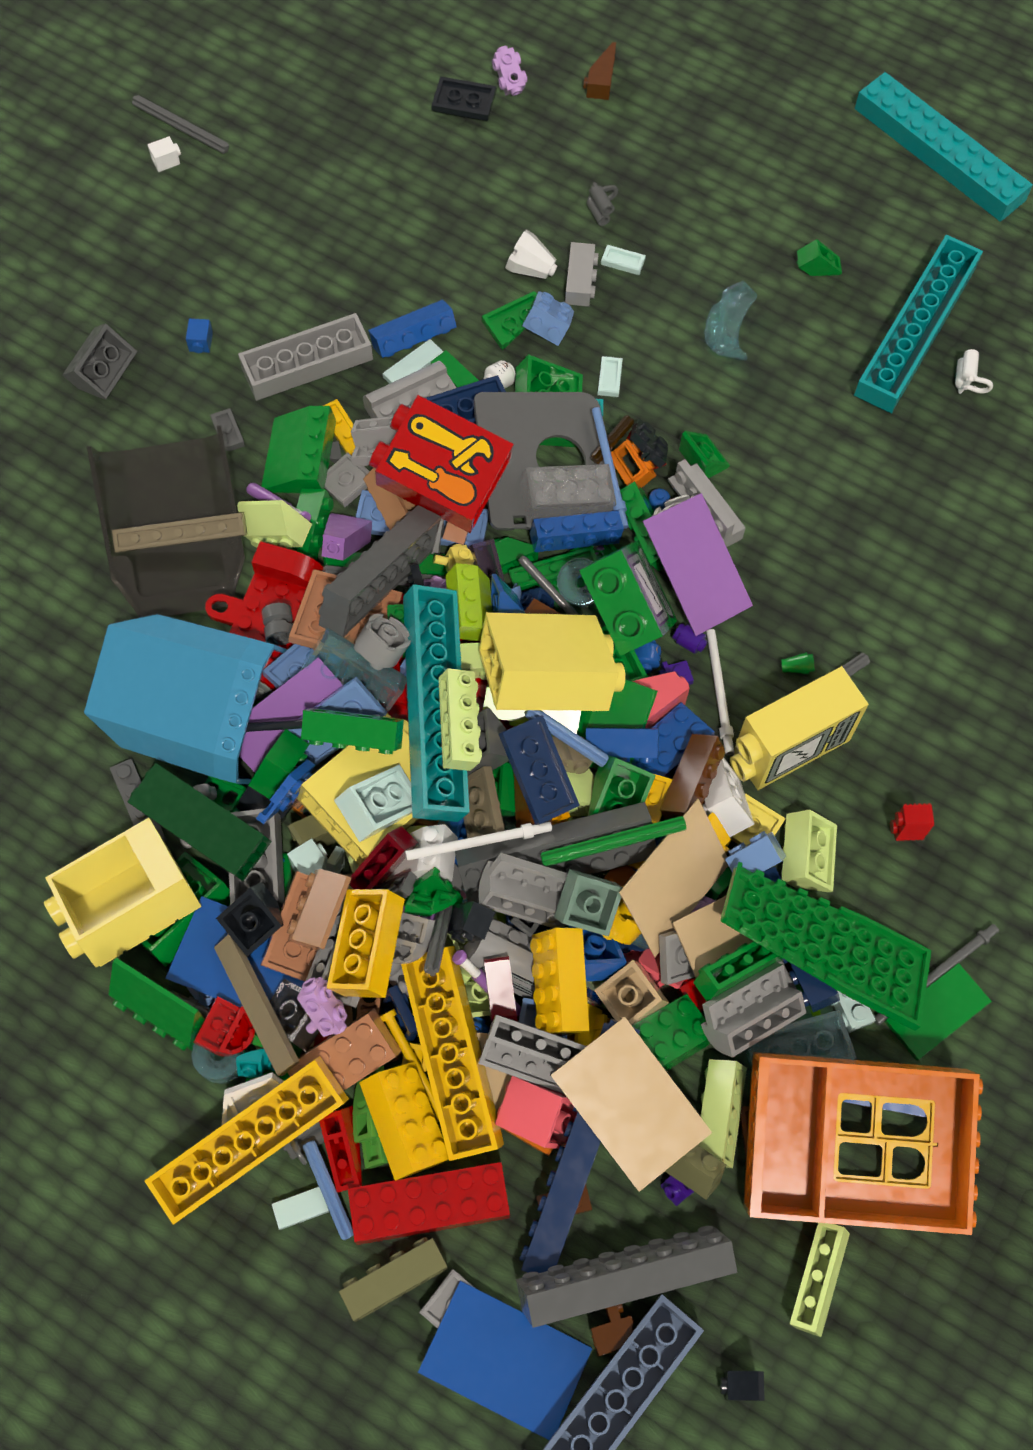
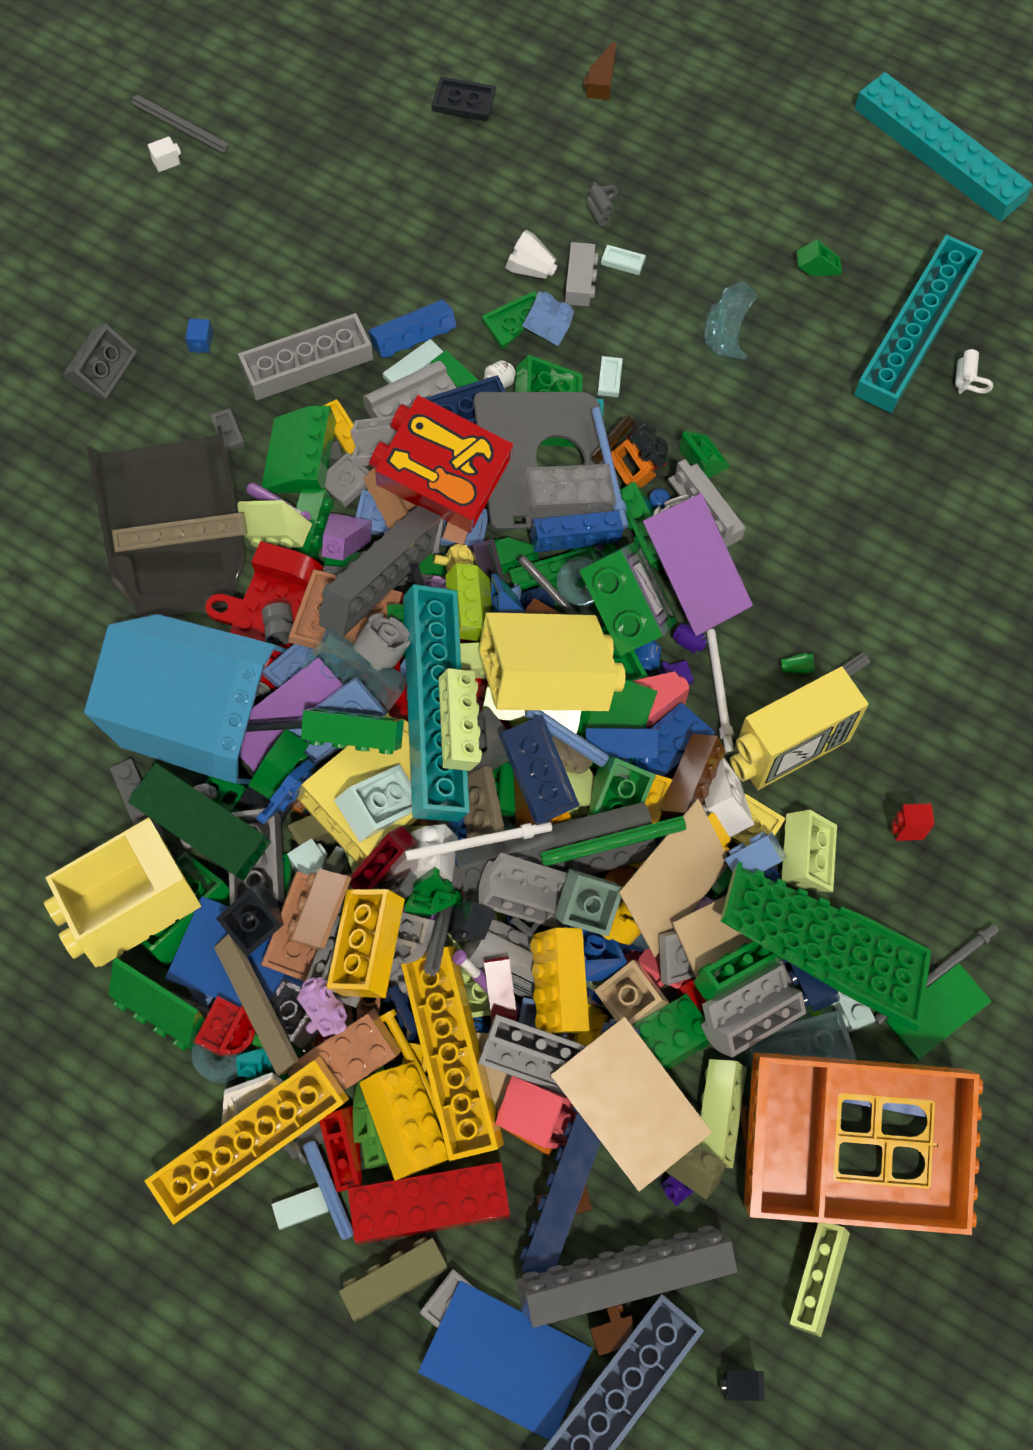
lavender brick [492,46,527,96] -> none

